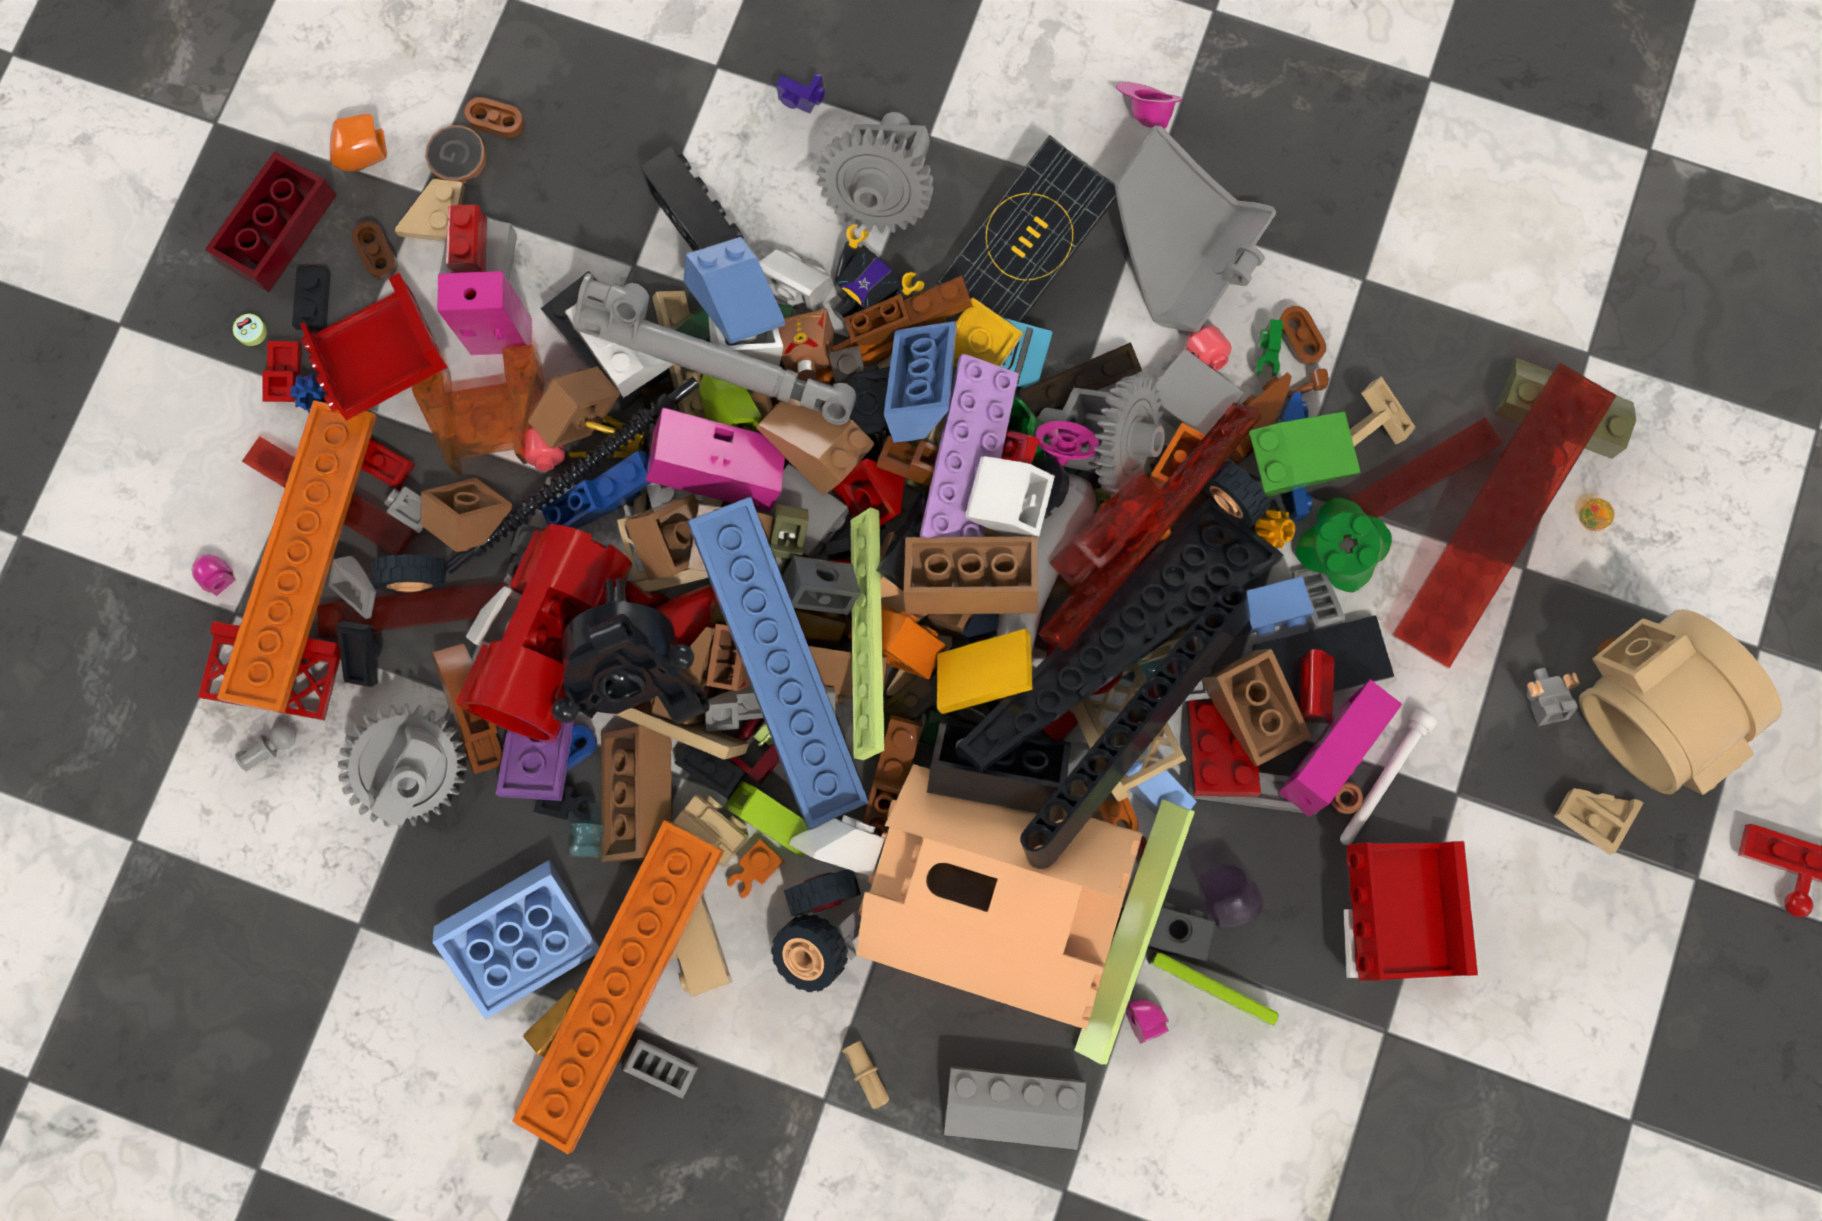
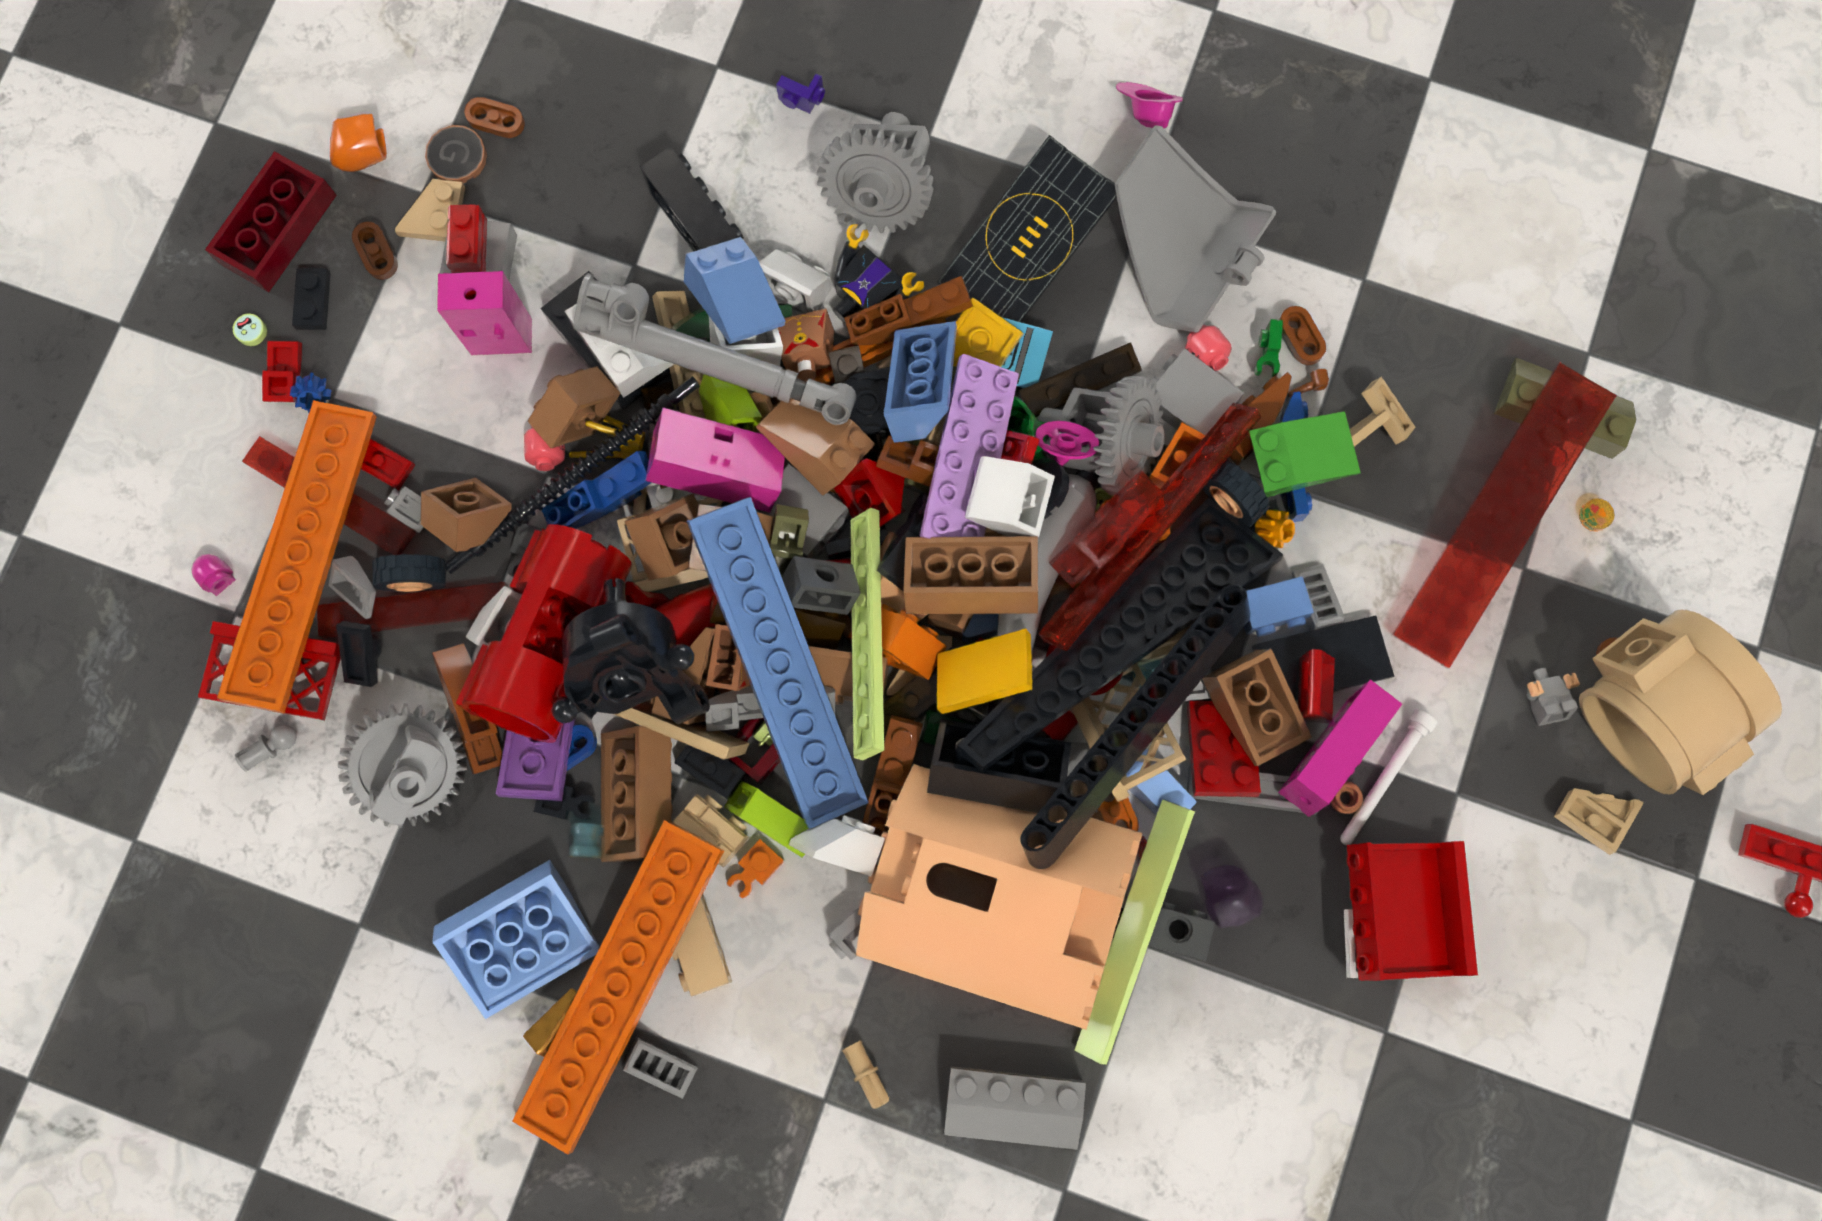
red panel [300,273,448,421] -> none
clear orange wedge [412,344,545,475] -> none
black wheel [771,914,848,992] -> none
black wheel [784,869,861,917] -> none
dark pink piece [1125,999,1169,1044] -> none
lime tile [1149,952,1279,1026] -> none
green brick [1295,498,1392,593] -> none
clear red plate [1344,417,1503,539] -> none

